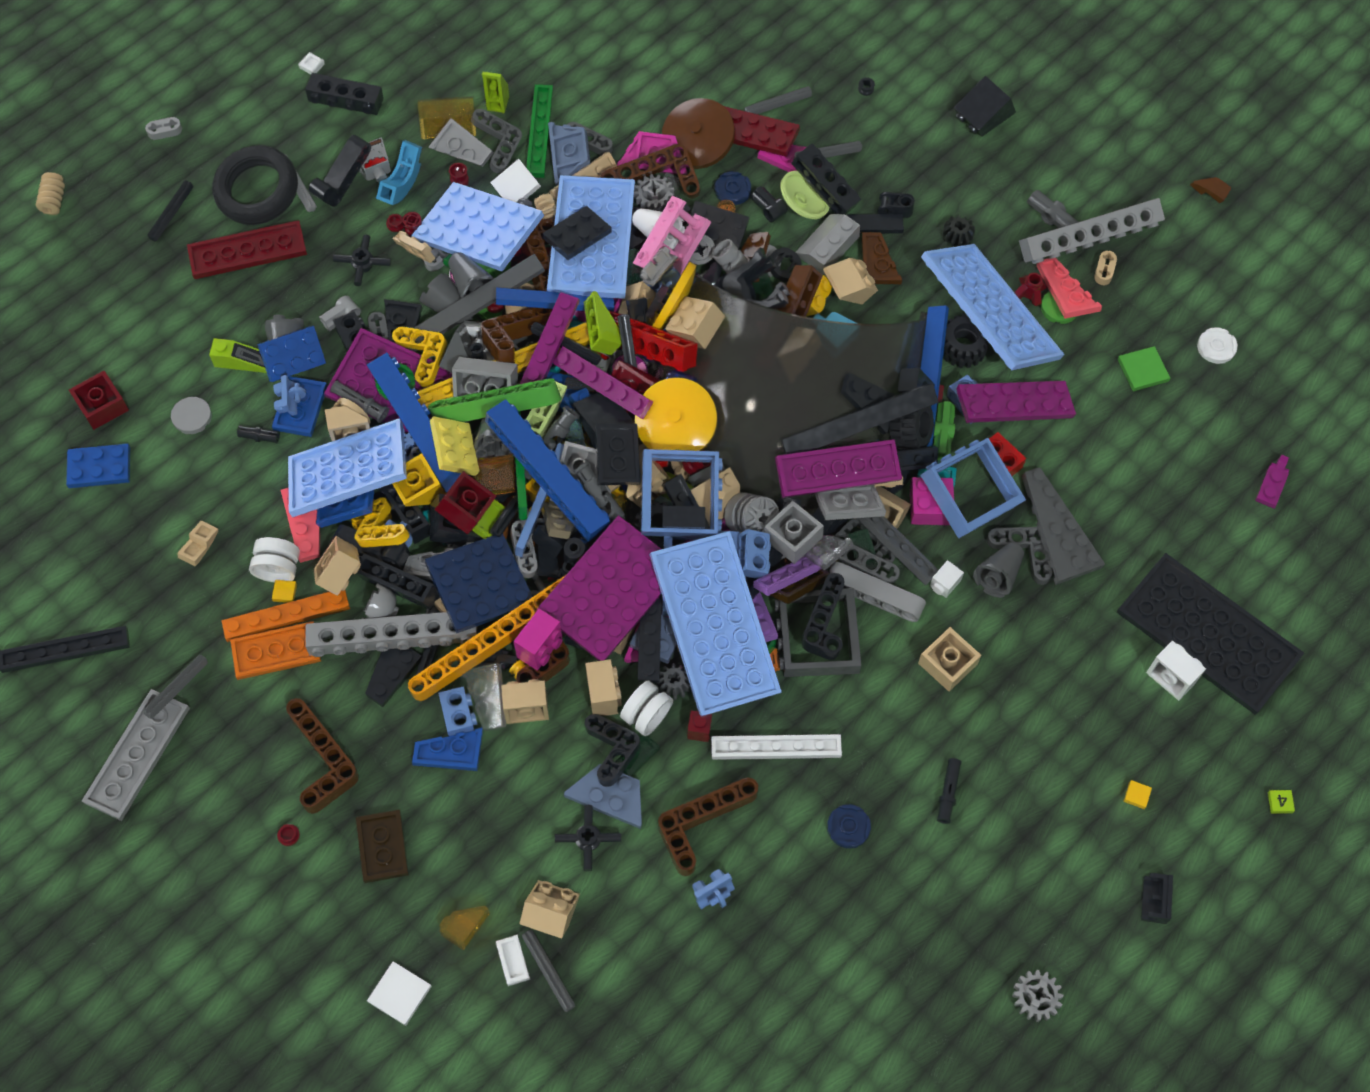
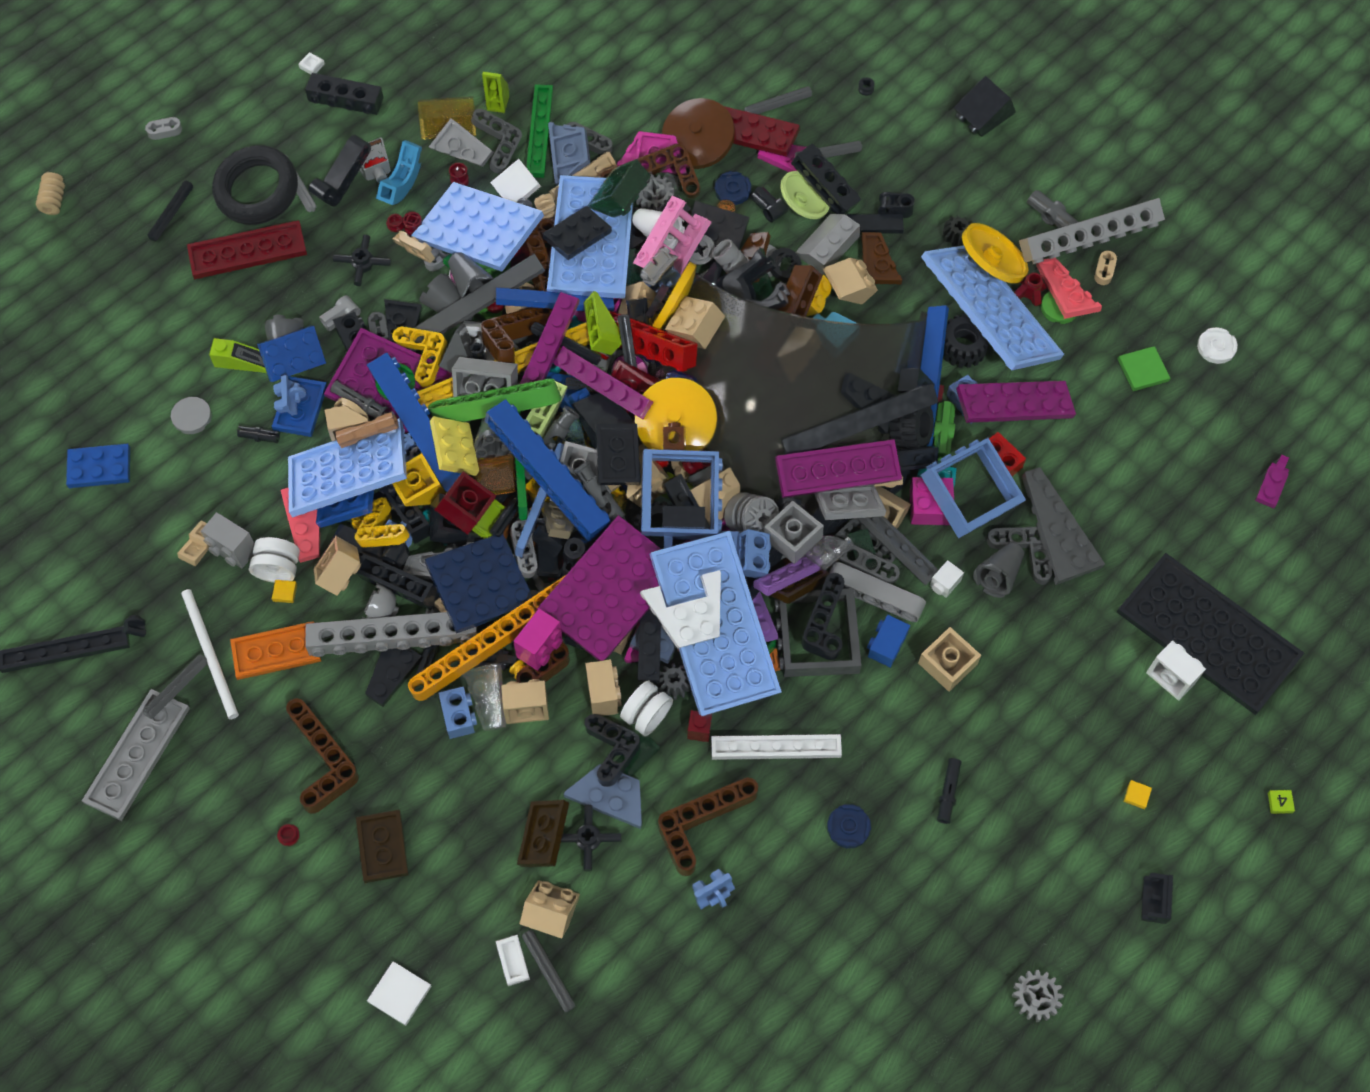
dark red brick [69,371,129,430] -> none
orange plate [221,590,350,642] -> none
blue wing [412,727,483,771] -> none
clear yellow slope [439,906,490,951] -> none
reddish brown slope [1190,177,1231,203] -> none
none -> black plate [123,615,146,637]
none -> white piece [181,589,239,719]
none -> light grey brick [201,512,254,569]
none -> medium nougat axle [335,411,399,448]
none -> dark brown plate [517,800,569,867]
none -> clear green slope [588,159,651,218]
none -> white wing [640,570,721,649]
none -> reddish brown brick [663,423,686,451]
none -> blue brick [867,615,910,668]
none -> yellow dish [962,223,1028,283]

